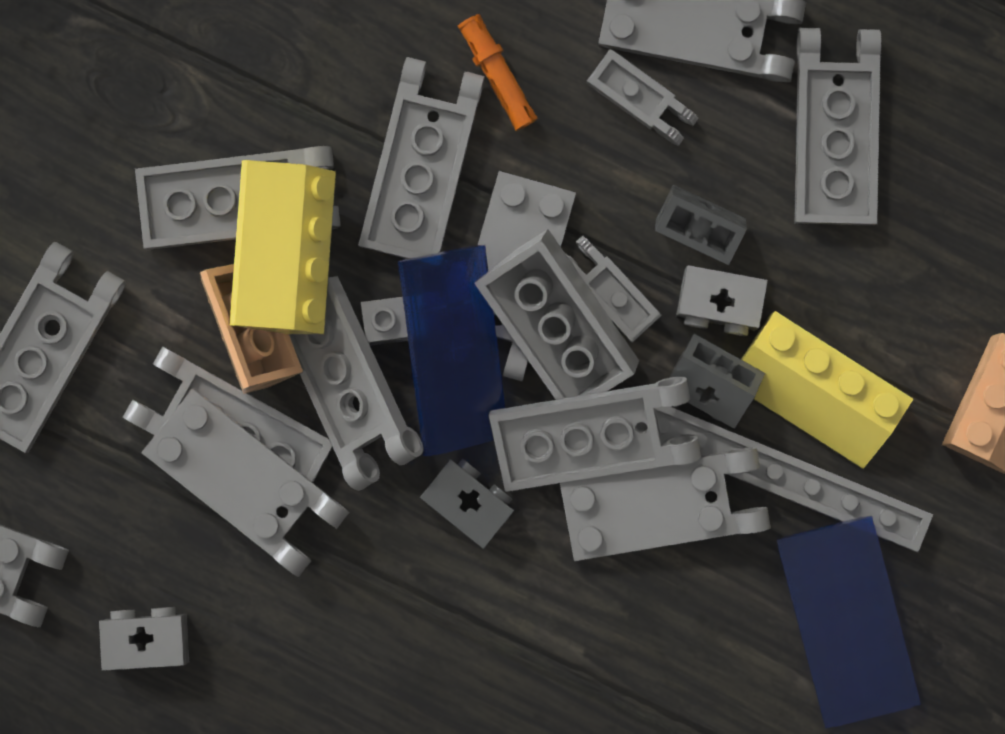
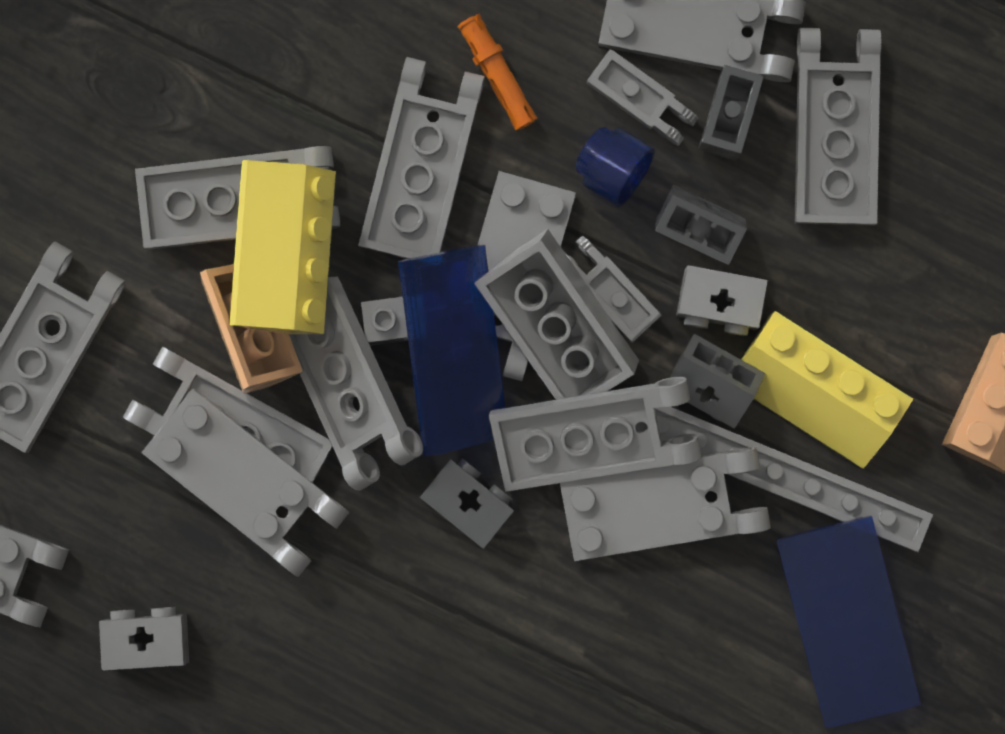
none -> clear blue piece [575,127,655,208]
none -> dark grey brick [698,65,764,161]

